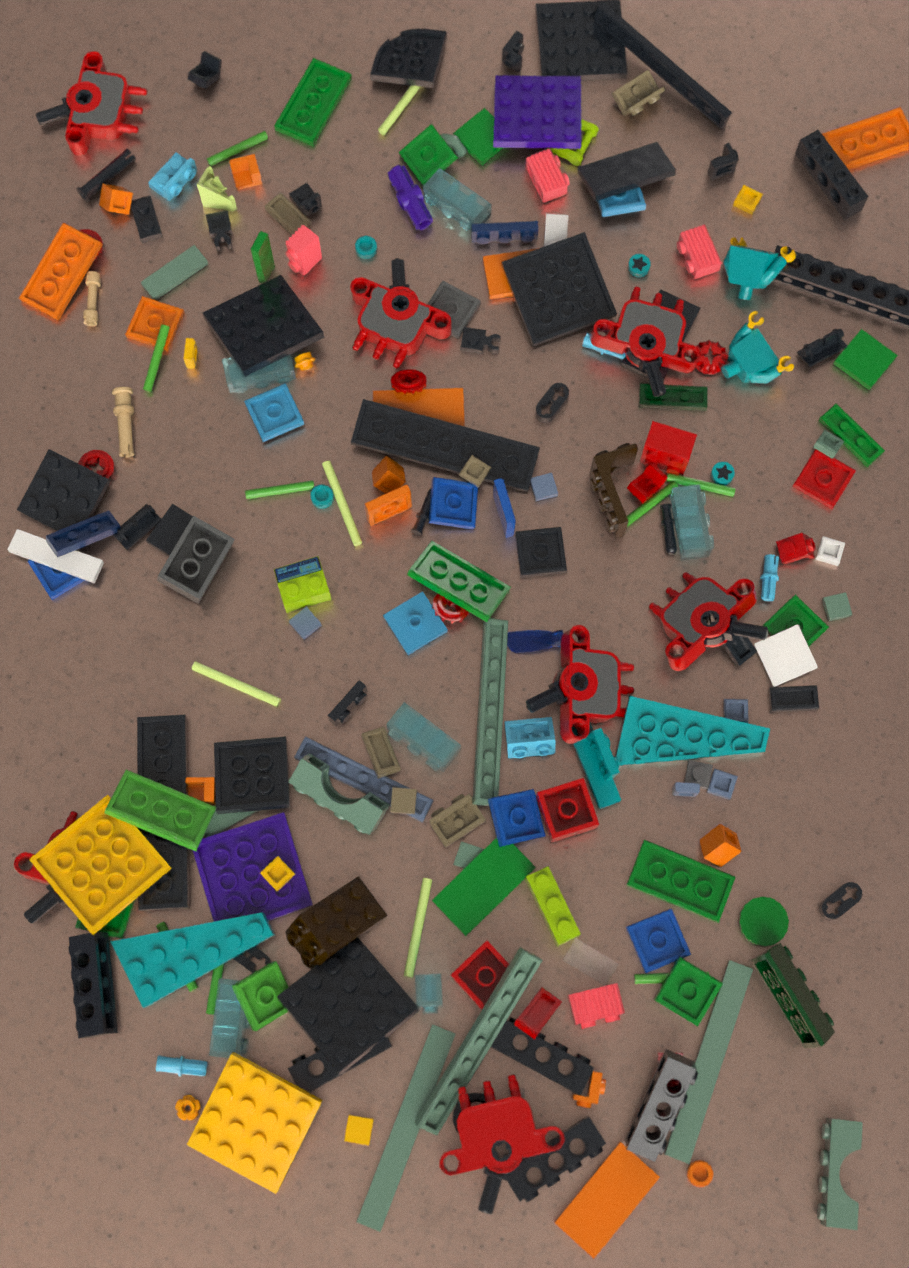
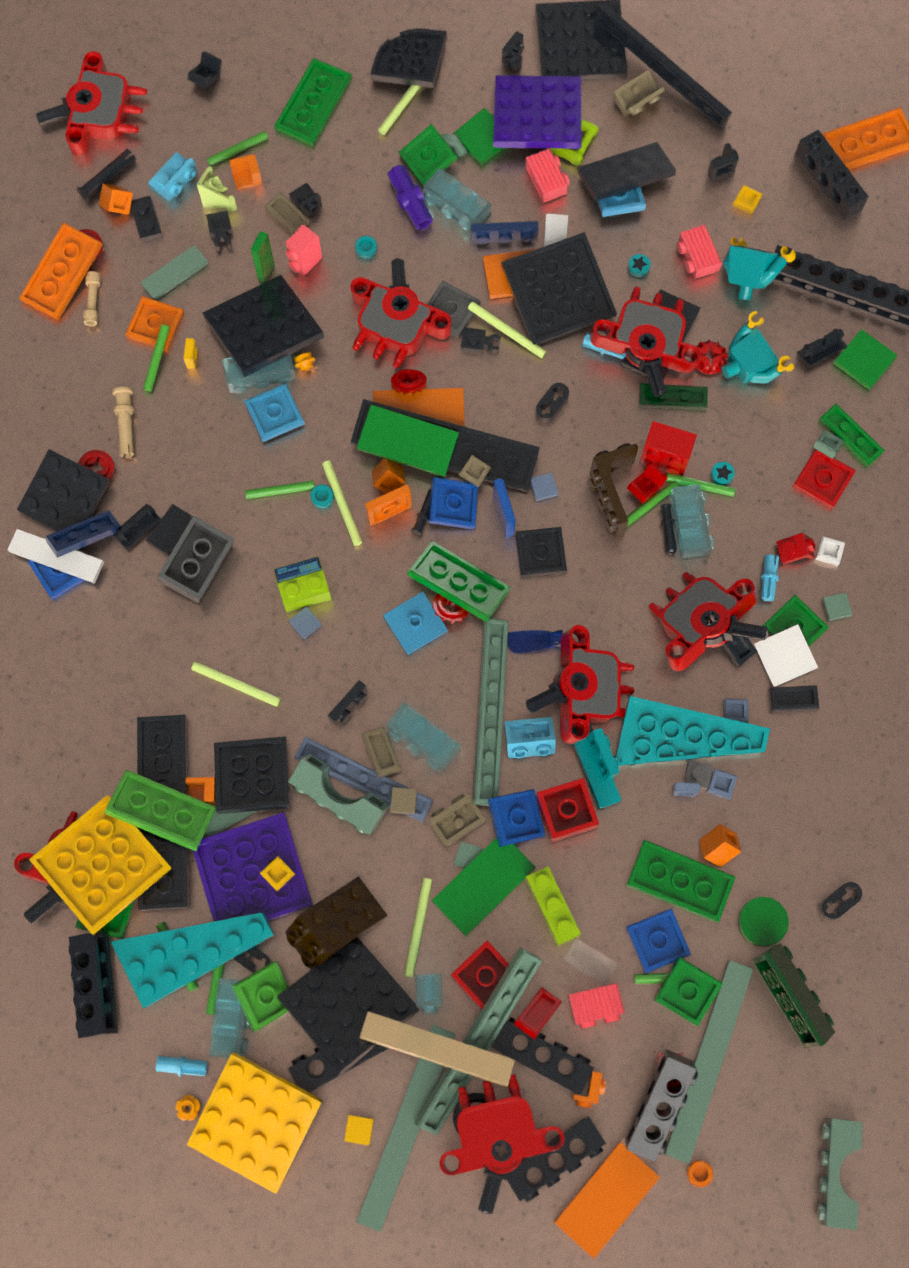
none -> green tile [357,405,459,477]
none -> tan tile [360,1012,515,1087]
none -> yellowish green bar [468,301,547,359]

